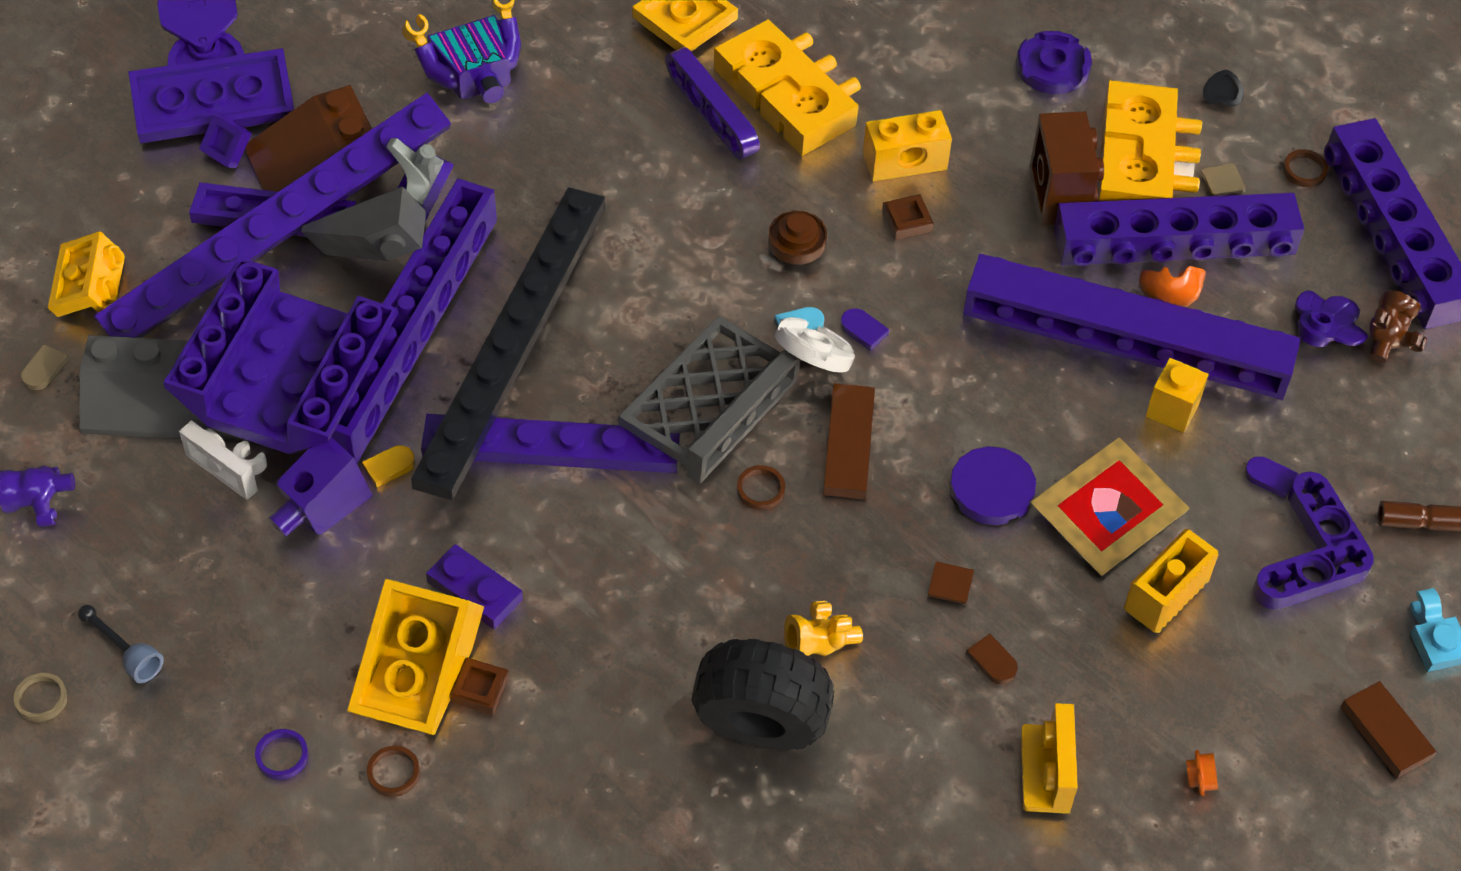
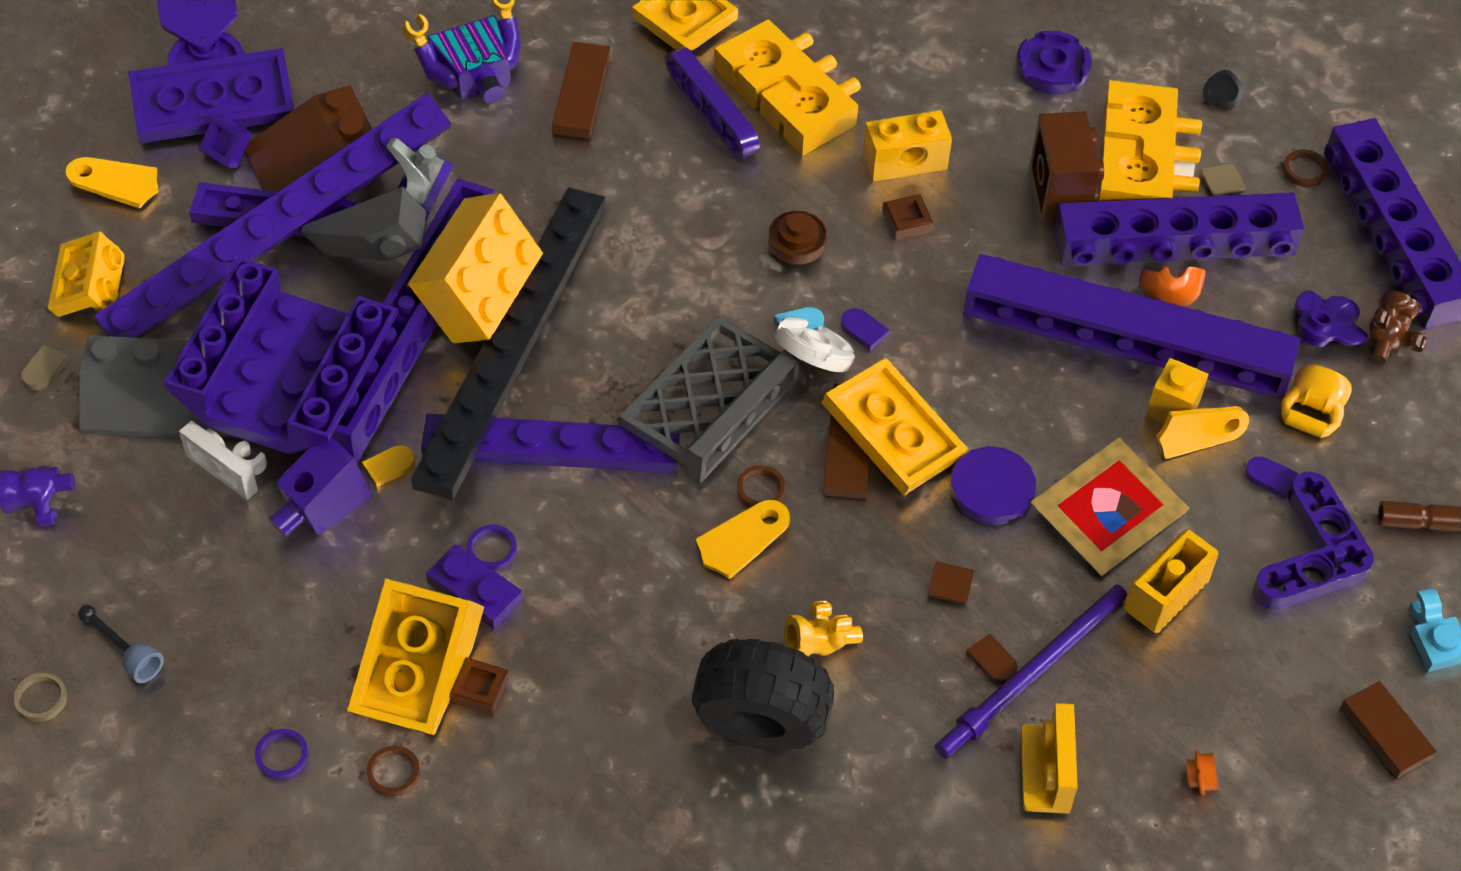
none -> yellow piece [66,157,159,209]
none -> yellow brick [408,193,543,343]
none -> dark purple piece [467,525,517,571]
none -> reddish brown tile [552,42,610,139]
none -> yellow piece [696,500,790,579]
none -> yellow plate [821,358,968,496]
none -> dark purple bar [934,584,1128,759]
none -> yellow piece [1156,406,1249,459]
none -> yellow piece [1281,364,1351,439]

